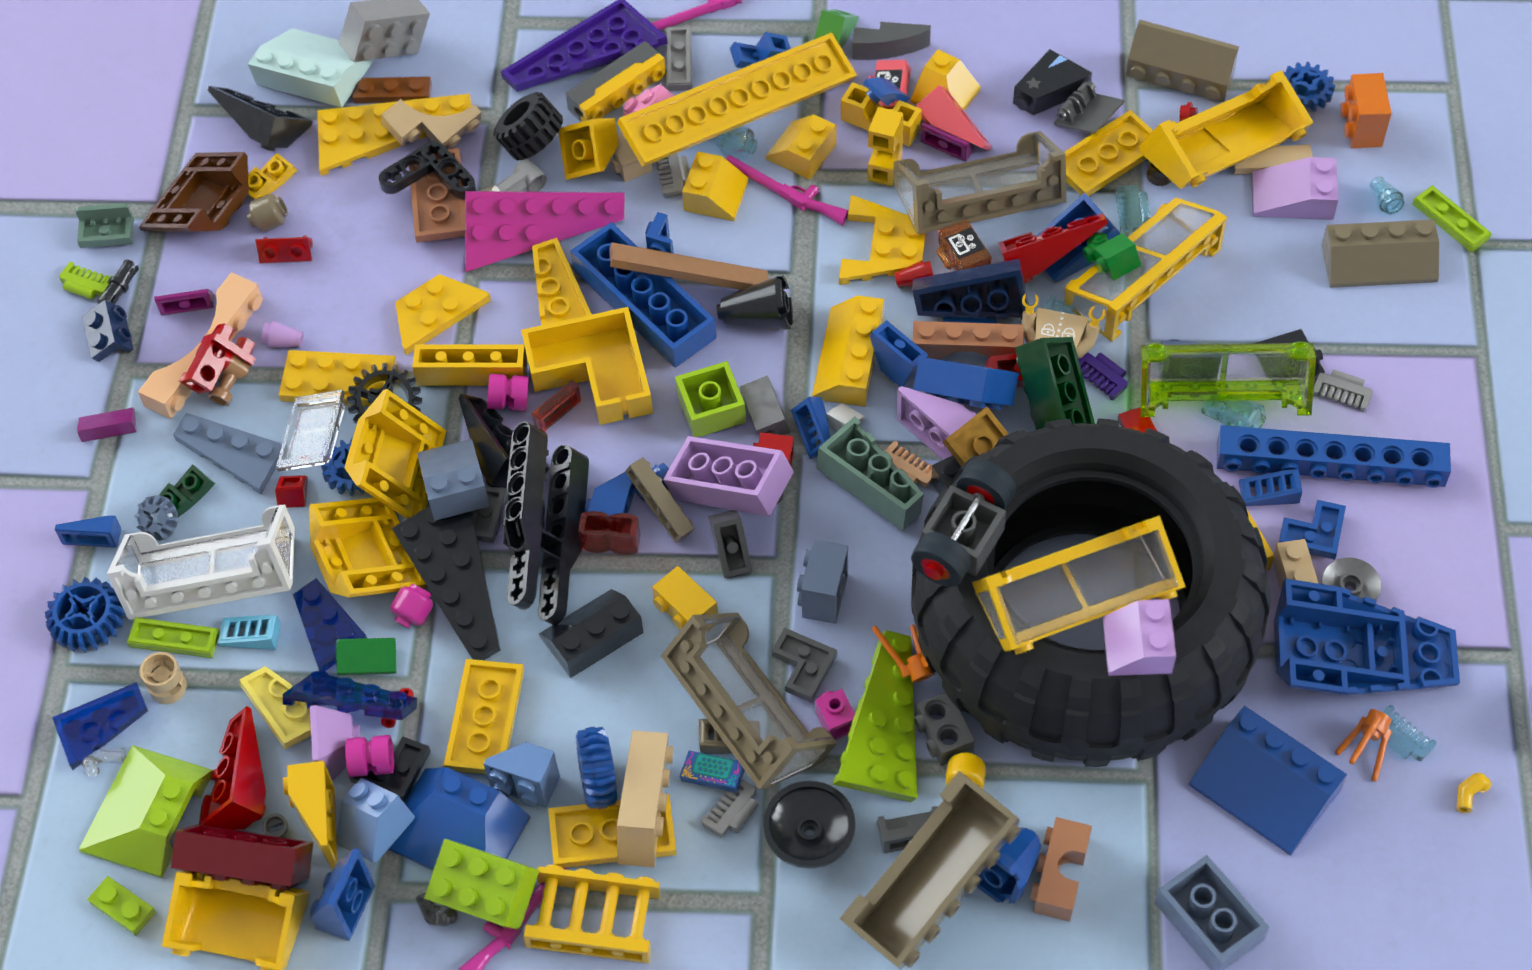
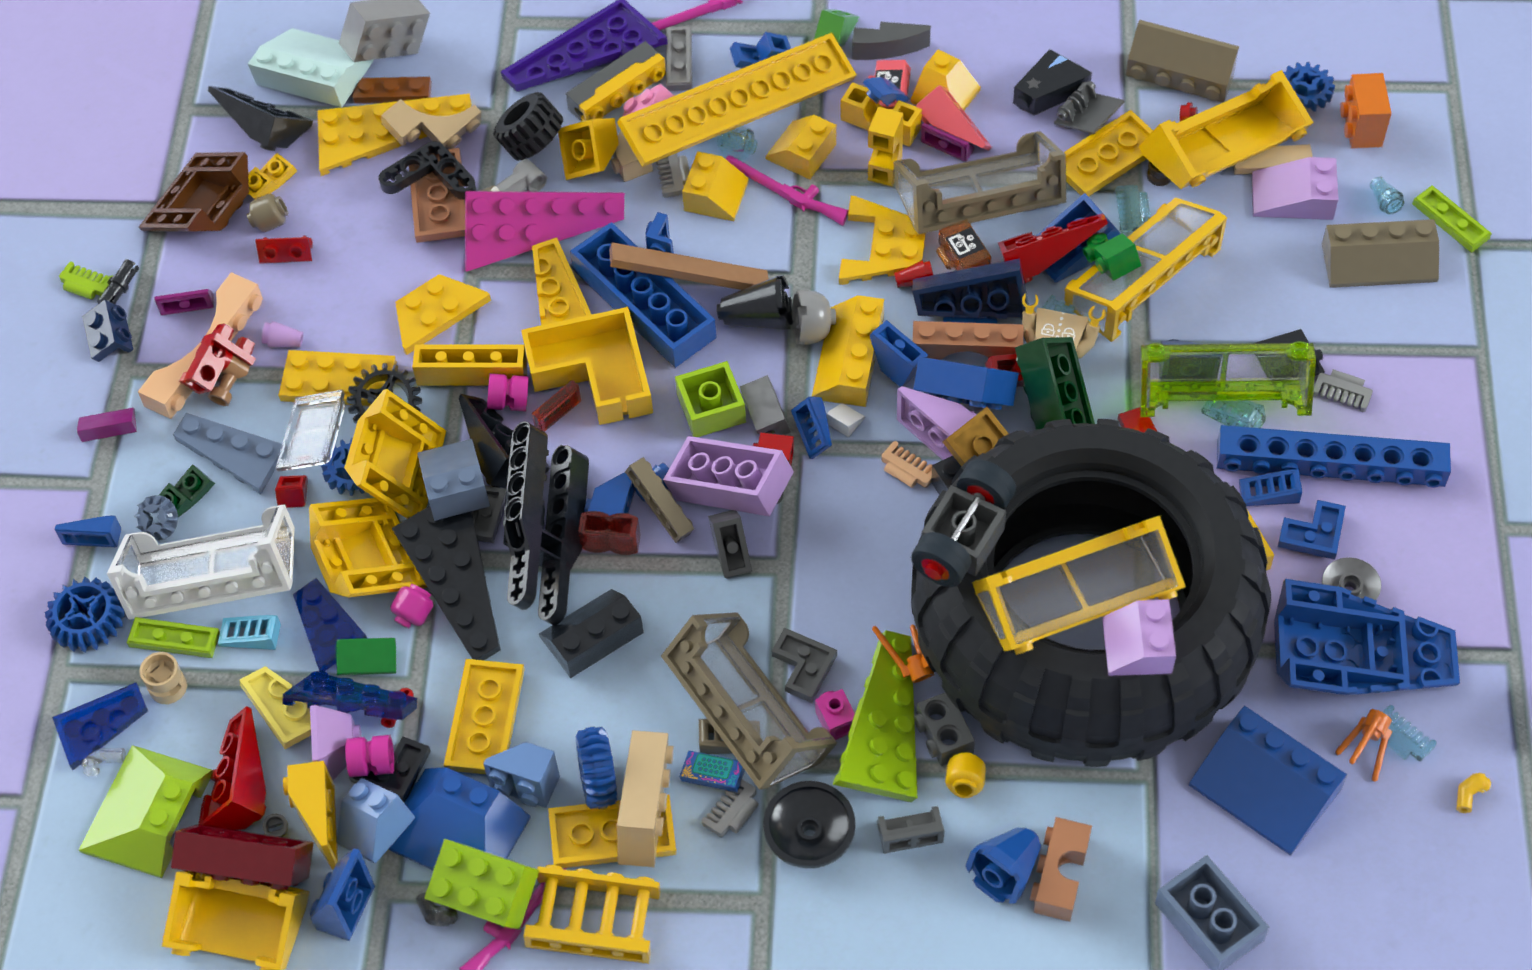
sand green bracket [75,203,134,248] -> none
lime plate [87,876,156,936] -> none
yellow brick [652,566,718,630] -> none
sand blue brick [797,539,848,624] -> none
sand green wedge [816,416,924,531] -> none
dark tan windscreen [840,771,1021,969] -> none
dark purple piece [1078,352,1128,400] -> none
tan brick [1272,539,1319,590] -> none
none -> light grey cylinder [792,290,836,345]

